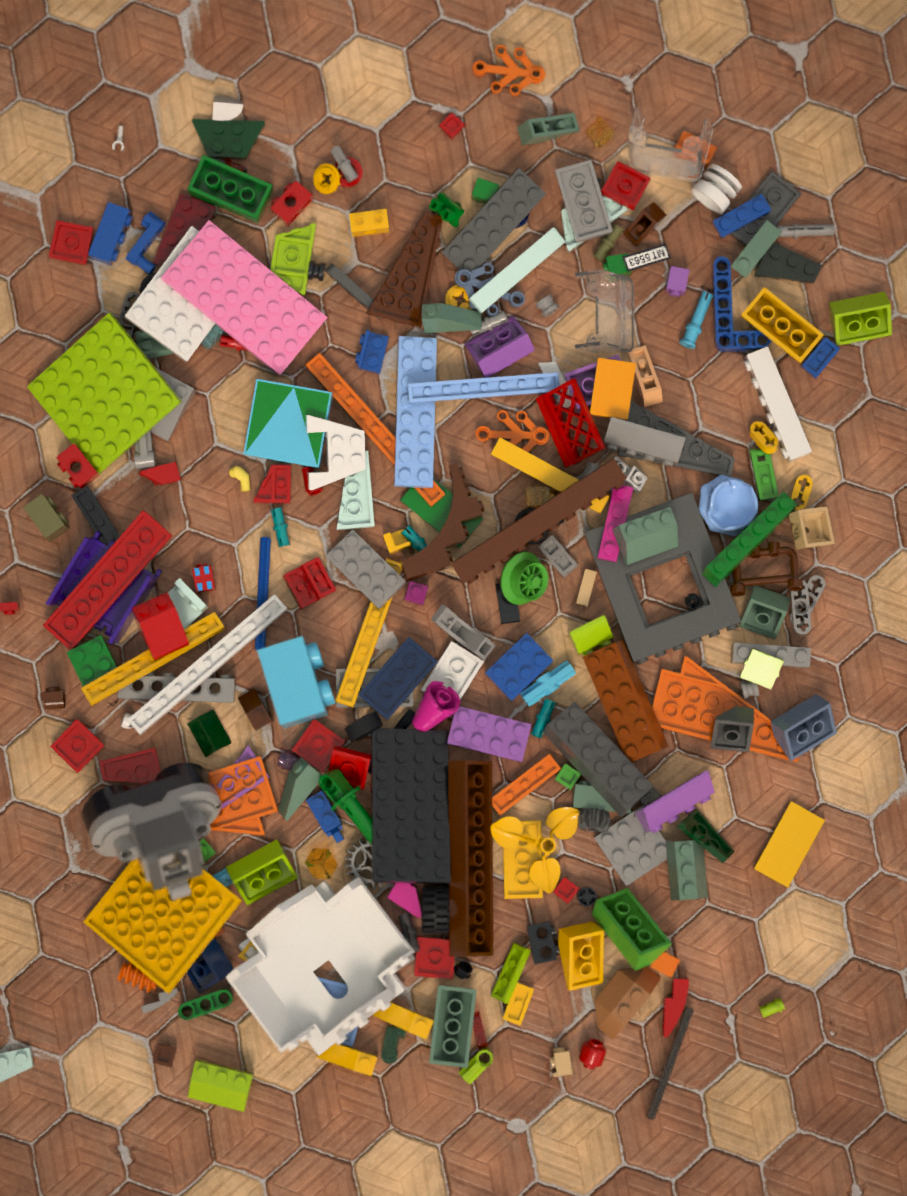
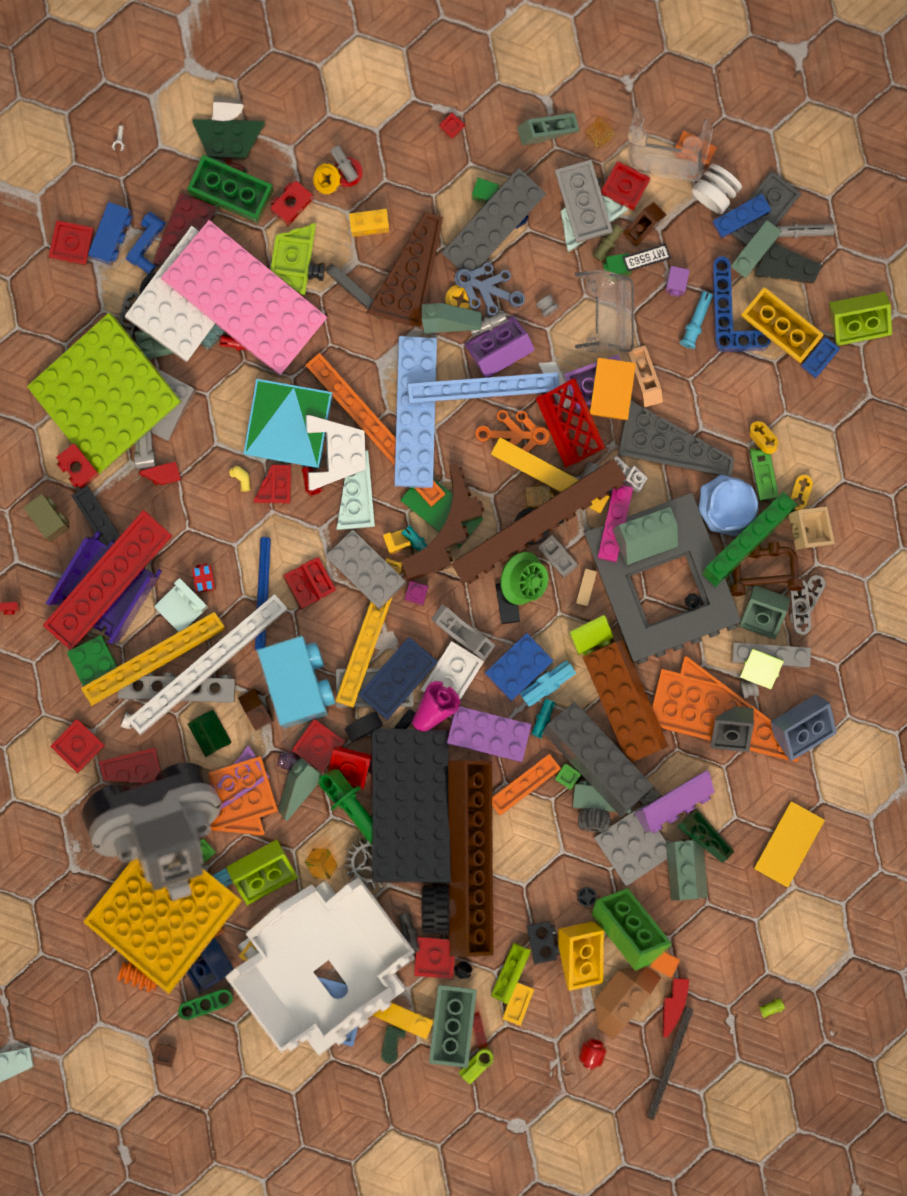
reddish brown plate [40,687,66,710] -> none
red slope [132,592,189,661] -> none
light grey slope [141,987,180,1014] -> none
lime slope [188,1059,254,1112] -> none
teal pin [270,507,291,547] -> none
blue hinge [306,791,344,843] -> none
yellow slope [317,1043,378,1076] -> none
blue bracket [355,329,389,374] -> none
dark pink slope [387,883,422,919] -> none
green hips [429,192,465,227] -> none
light aqua tile [469,227,566,313] -> none
orange plant [472,45,545,96] -> none
yellow plant [490,807,580,894] -> none
yellow tile [503,820,543,899] -> none
tan brick [550,1047,573,1077] -> none
red plate [553,877,580,904] -> none
light grey slope [603,417,686,467] -> none
white brick [744,346,812,463] -> none

